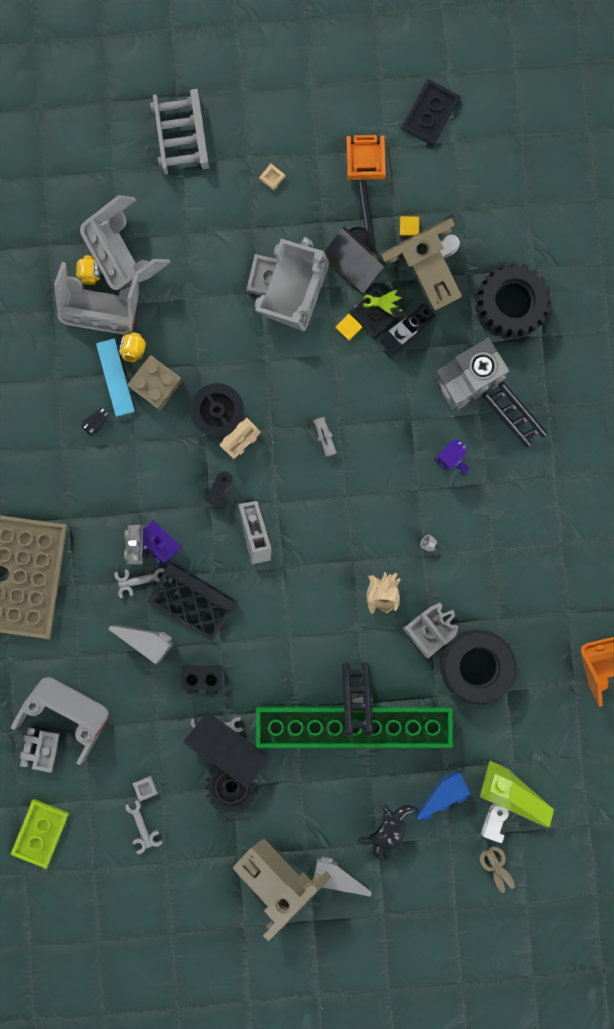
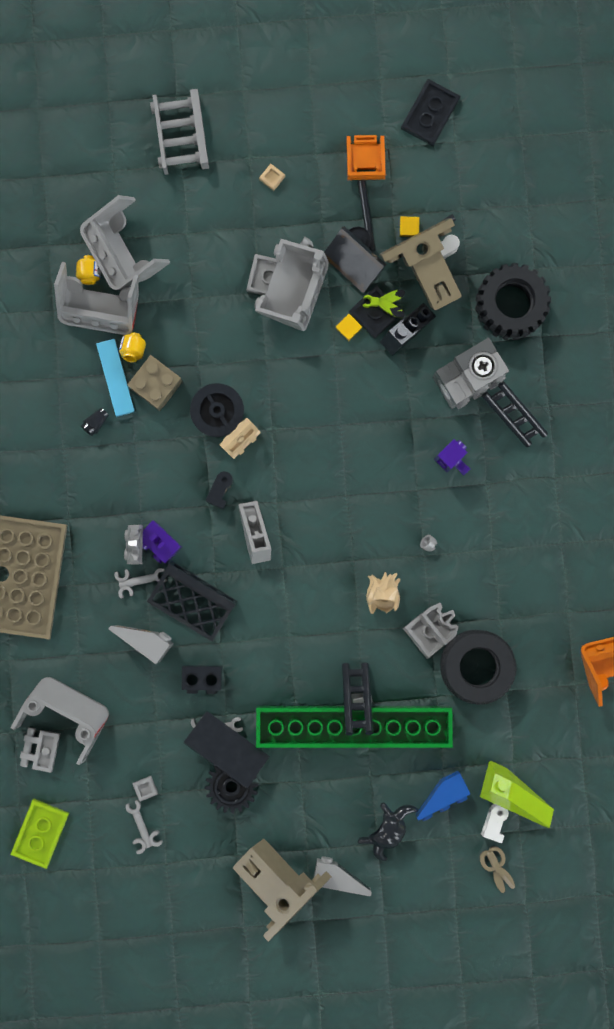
light grey pin [313,417,337,457] -> none

